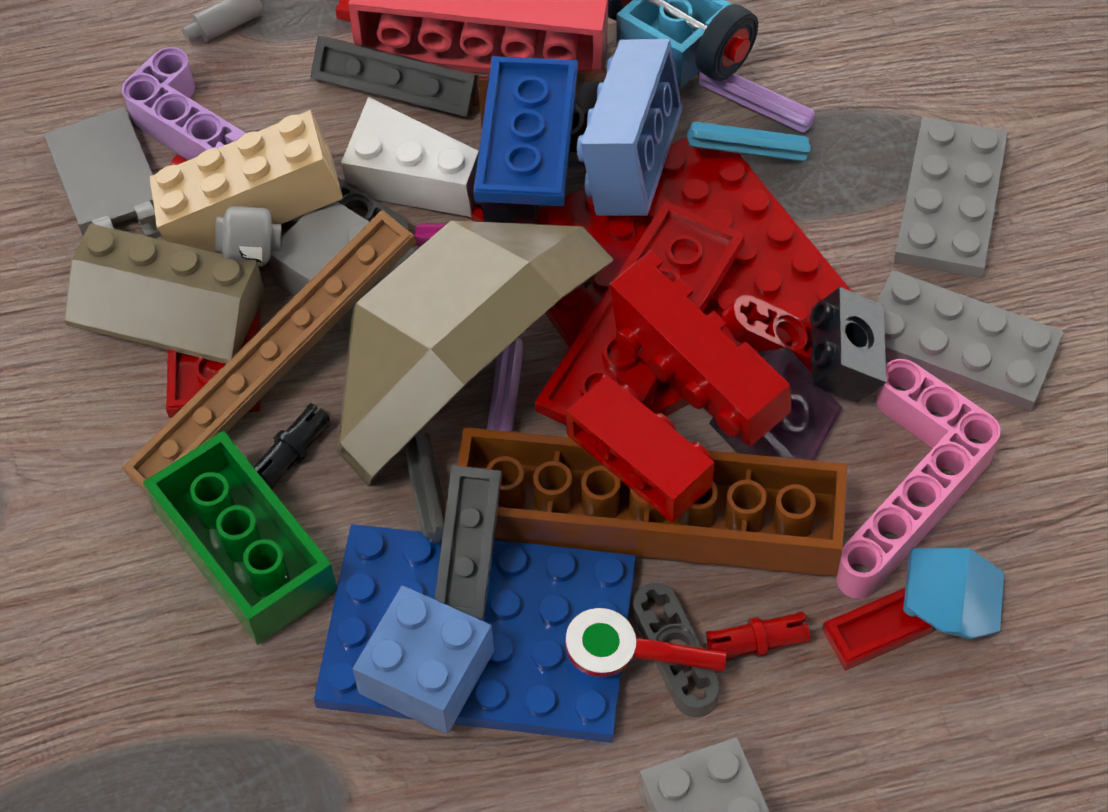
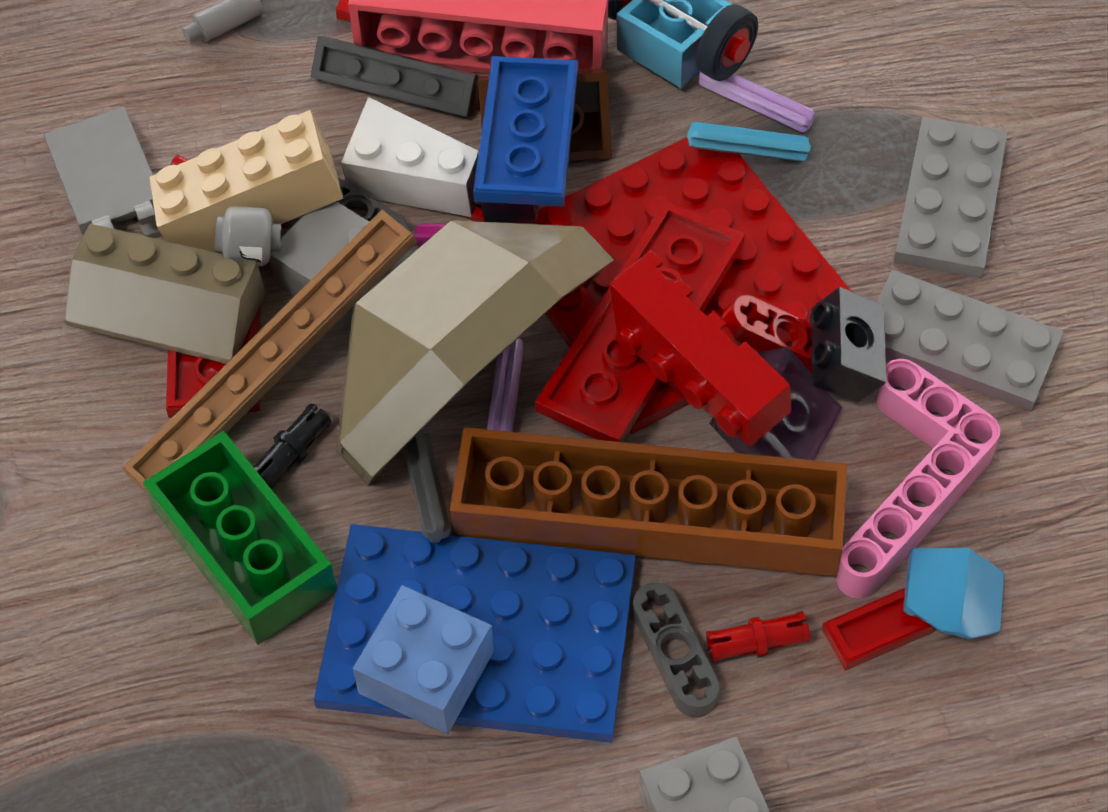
lavender beam [122,47,246,160] -> none
dark grey plate [435,465,503,620] -> none
piece [565,608,726,677] -> none
red brick [566,375,714,523] -> none
medium blue brick [577,39,682,216] -> none

